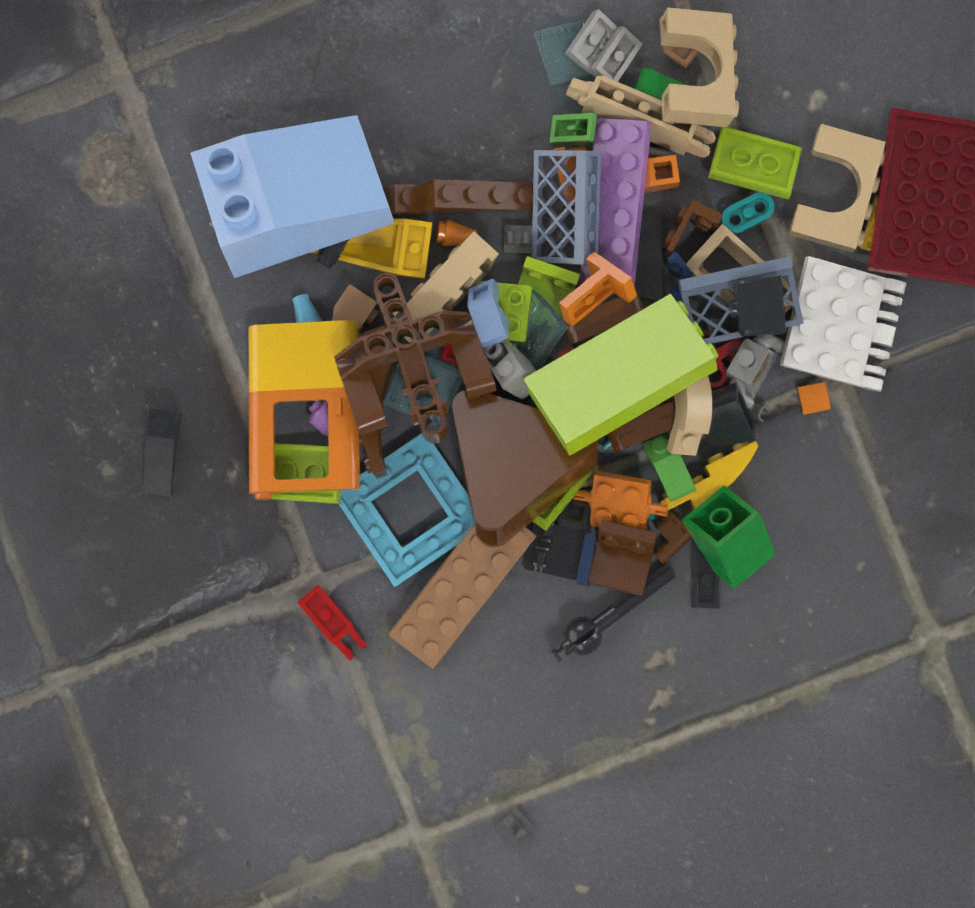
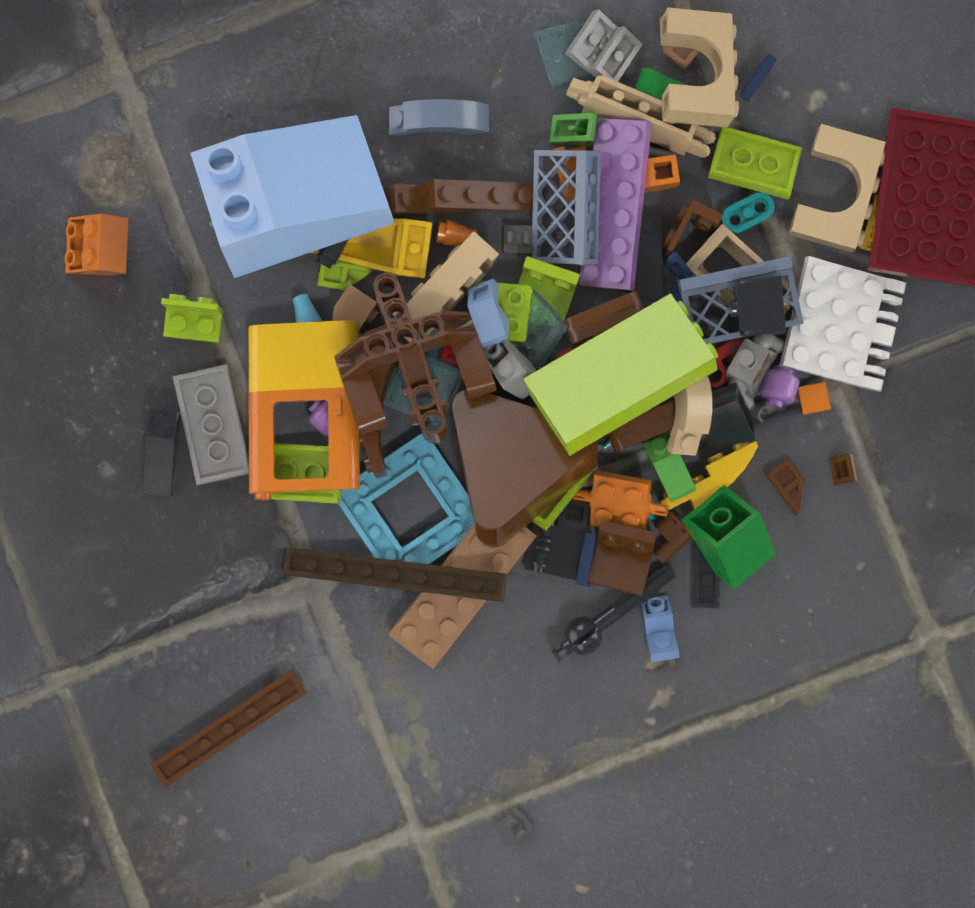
red hinge [297,584,368,661] -> none
orange bracket [559,252,637,327] -> none
none -> orange slope [65,214,129,275]
none -> reddish brown plate [150,670,307,788]
none -> lime bracket [161,294,224,343]
none -> light grey tile [173,364,249,486]
none -> dark brown tile [283,547,508,603]
none -> lime tile [317,261,373,291]
none -> sand blue arch [389,99,489,136]
none -> medium blue slope [641,595,679,662]
none -> dark blue tile [739,54,777,102]
none -> medium lavender head [760,365,800,409]
none -> reddish brown tile [765,458,805,516]
none -> reddish brown slope [829,453,859,485]

